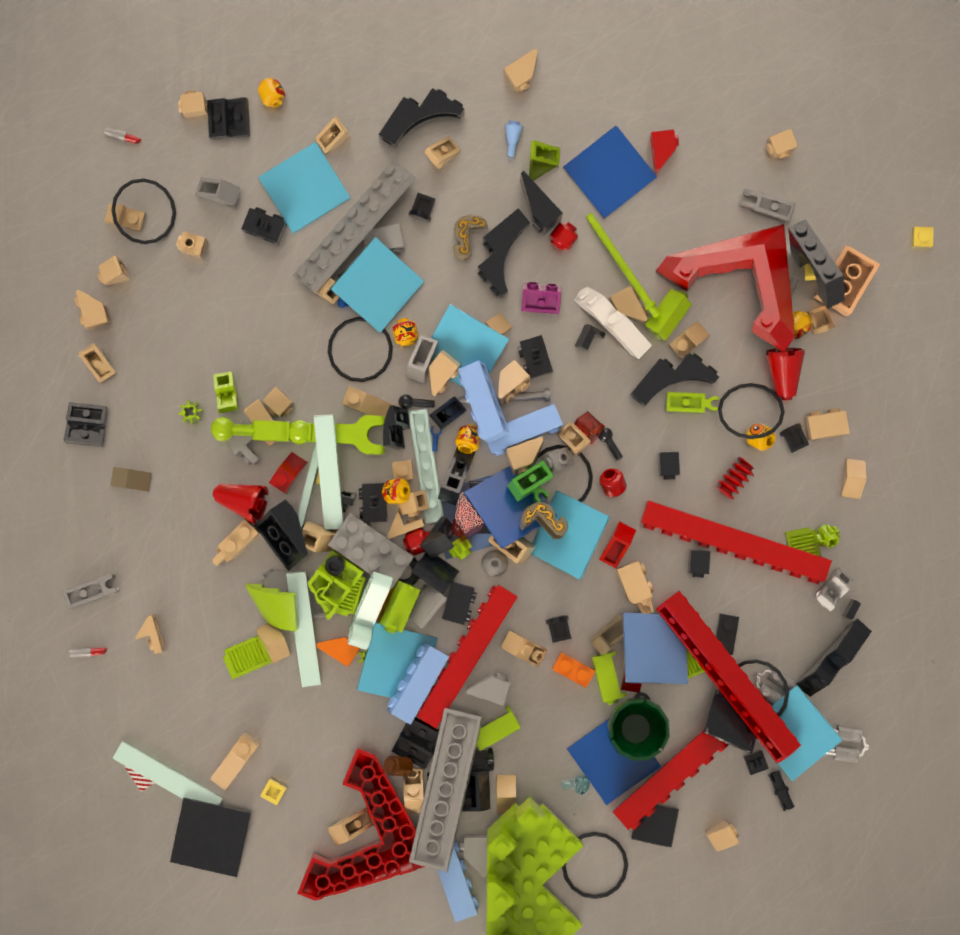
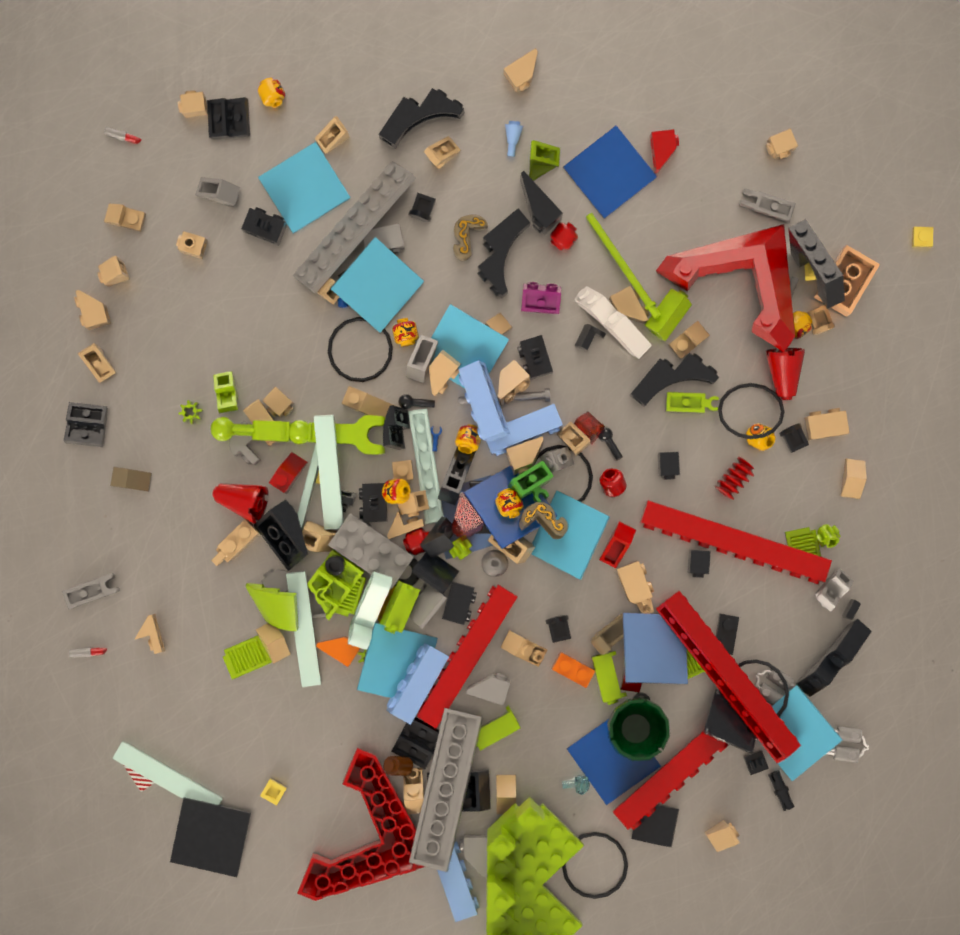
black piece [111,178,176,244] -> none
tan slope [210,733,260,791] -> none
tan slope [327,807,374,846] -> none
black slope [429,396,467,430] -> none
black tile [471,748,494,771] -> none
none -> yellow head [495,488,523,519]

